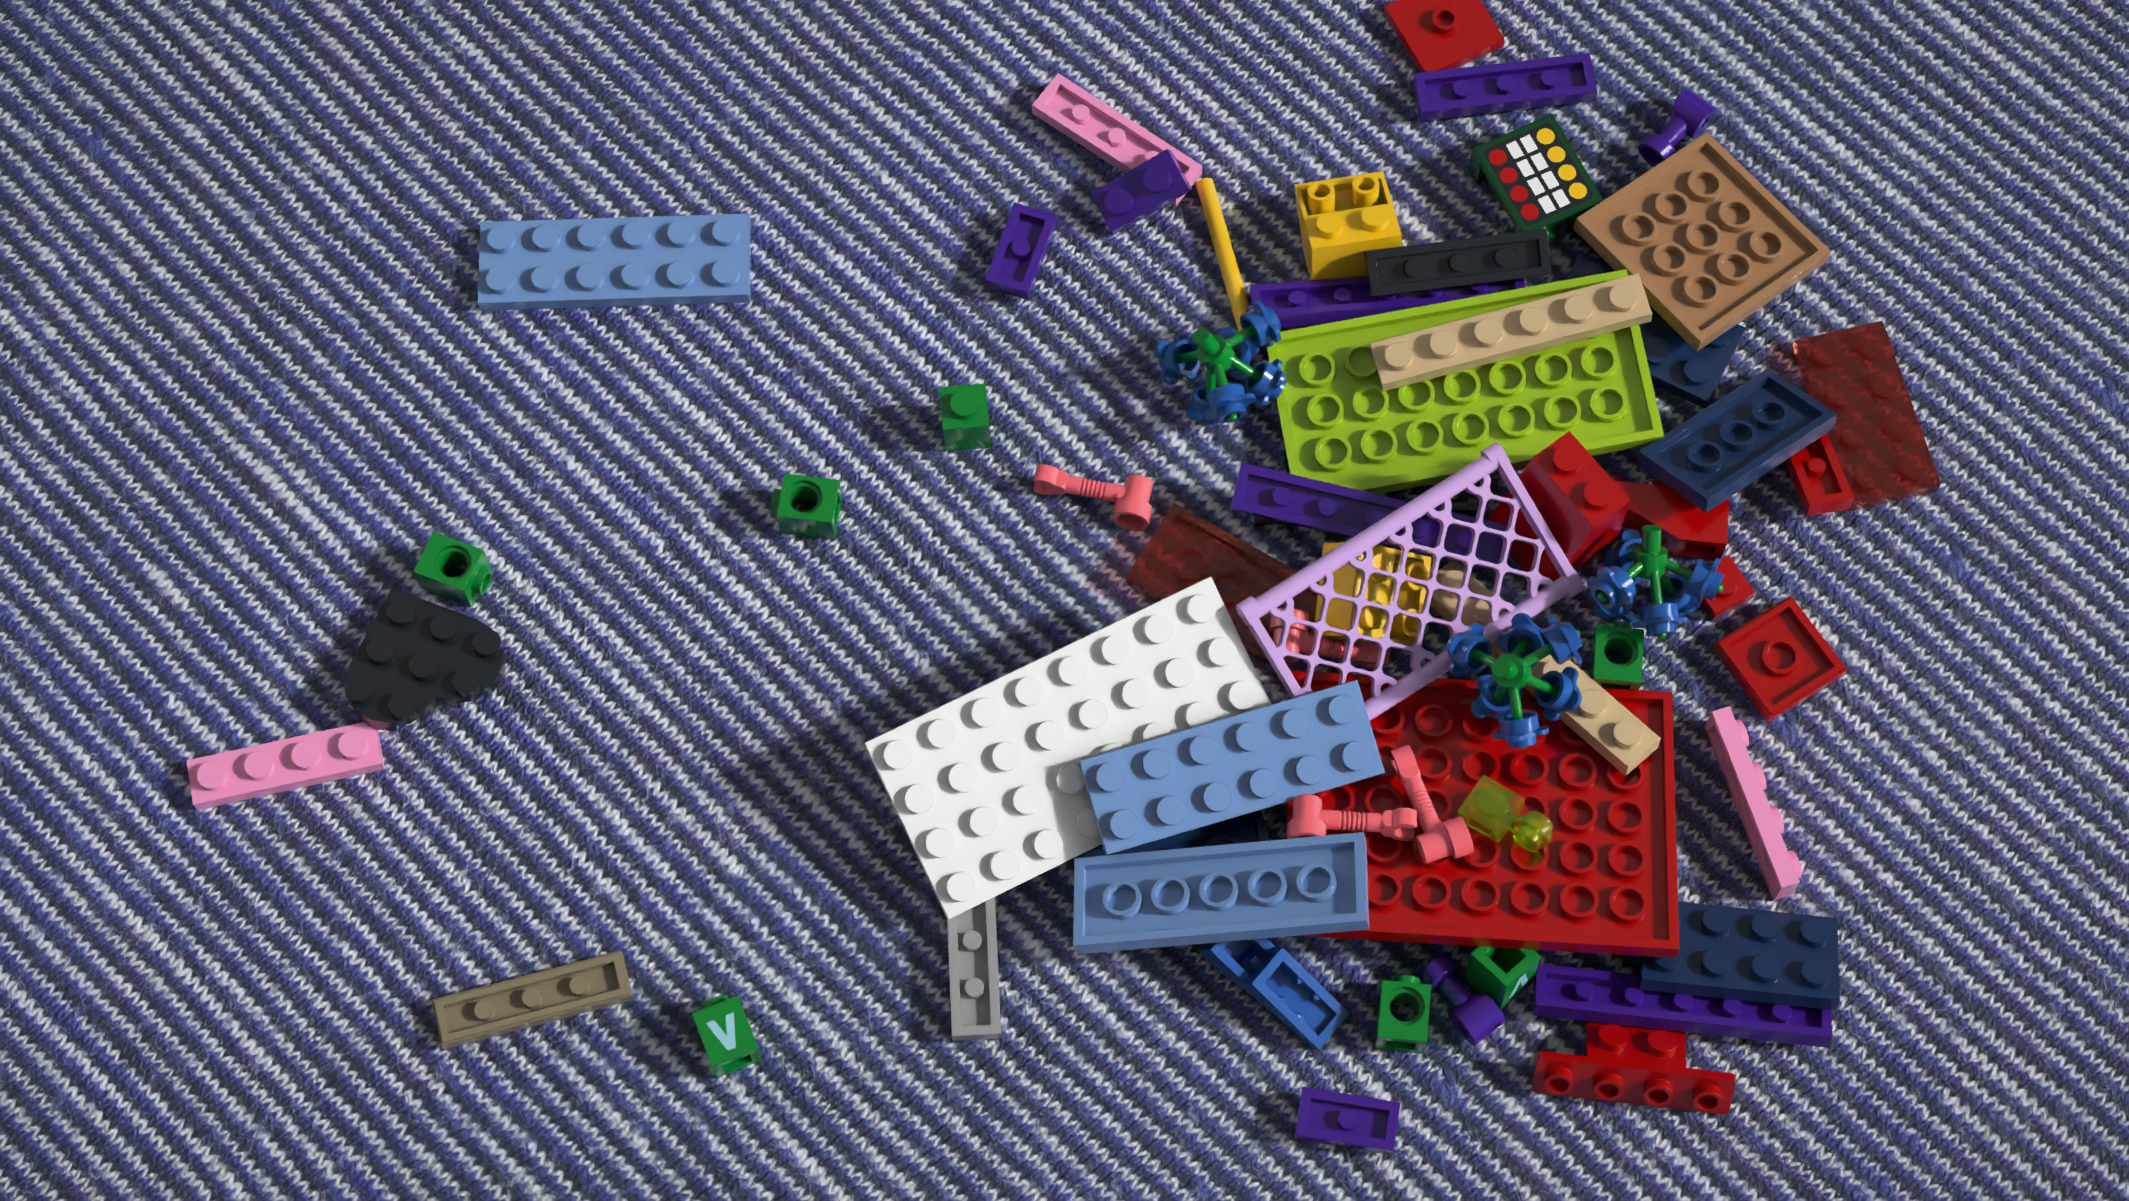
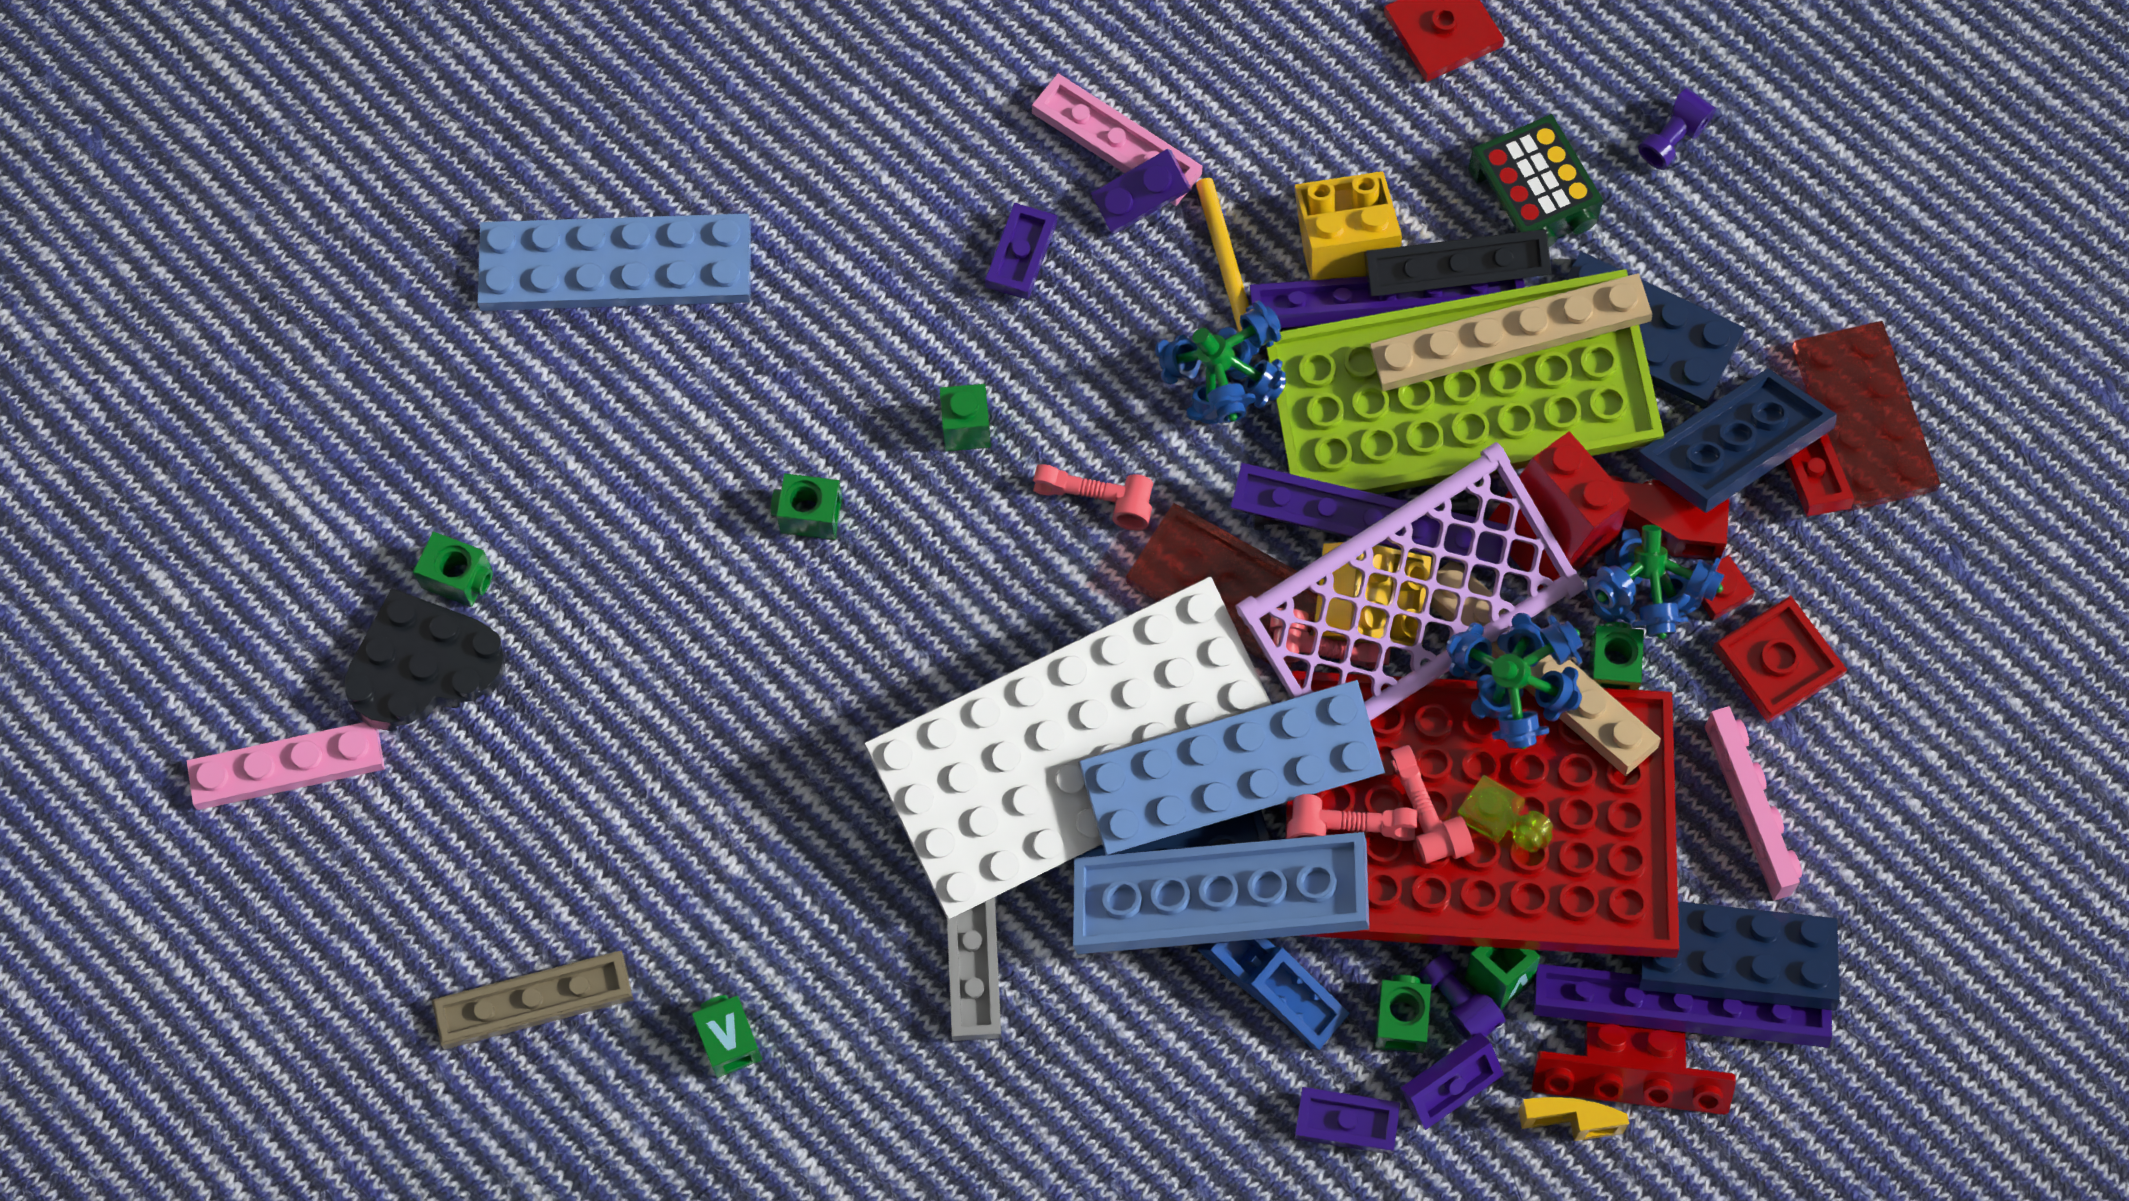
dark purple plate [1413,53,1597,121] -> none
medium nougat plate [1573,132,1831,352] -> none
none -> dark purple plate [1401,1032,1504,1130]
none -> yellow slope [1518,1097,1629,1141]

